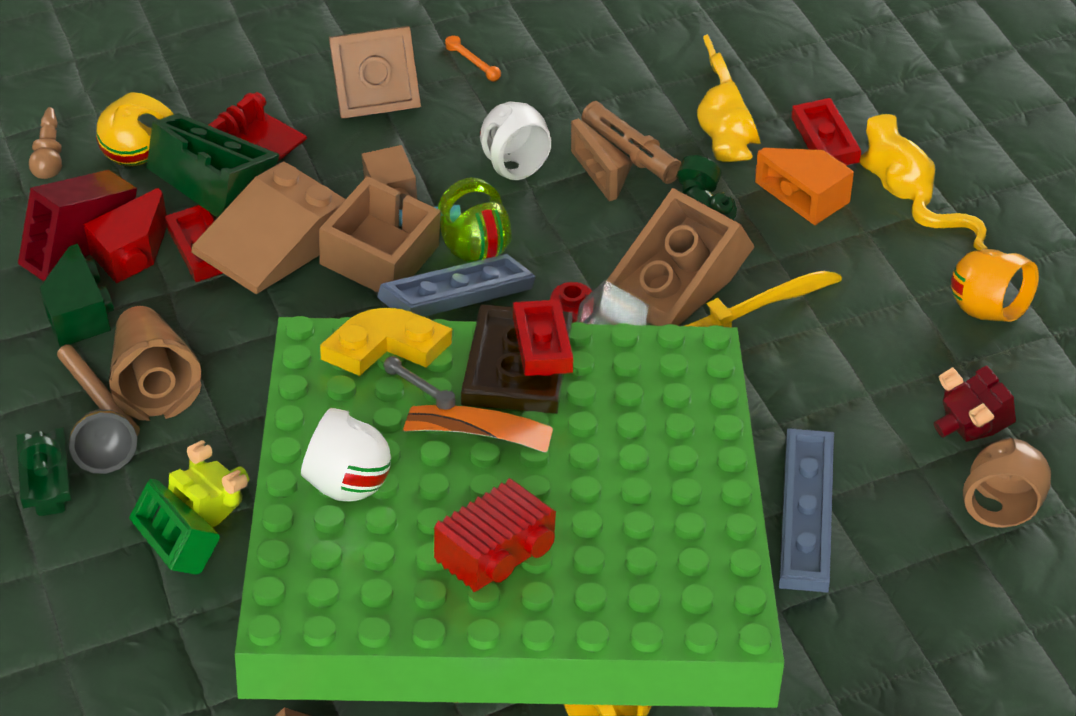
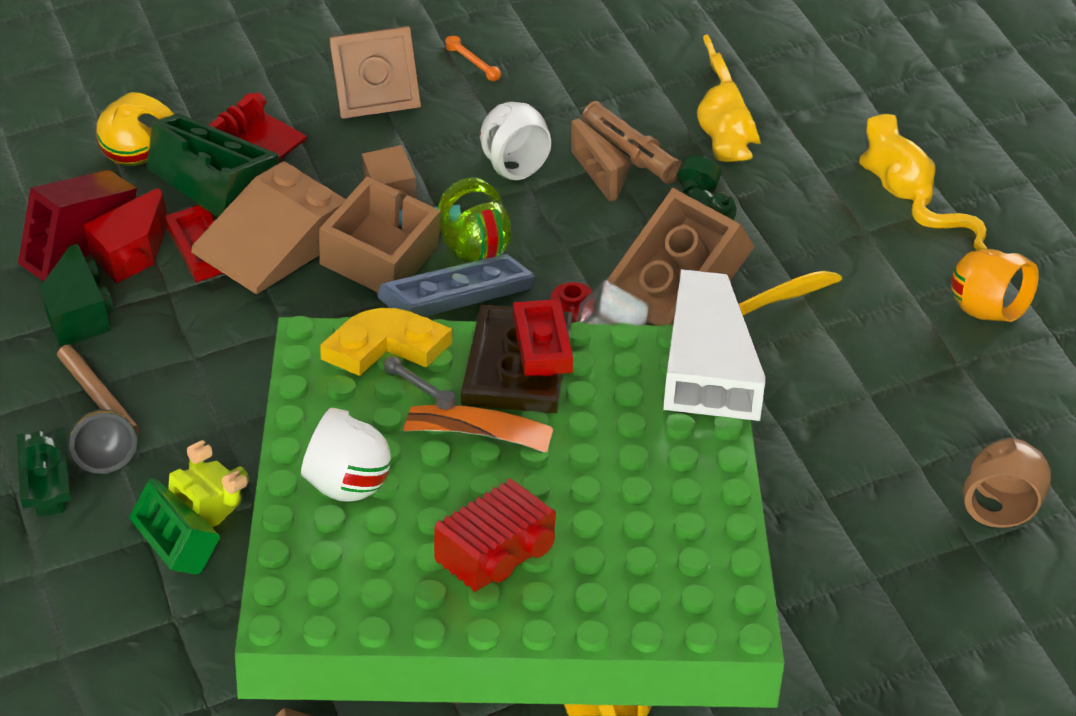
medium nougat bar [29,107,62,179] -> none
medium nougat cone [109,306,202,421] -> none
orange slope [755,148,854,225] -> none
sand blue tile [779,428,834,592] -> none
red plate [791,98,861,165] -> none
dark red piece [934,365,1016,442] -> none
none -> white slope [663,269,765,421]

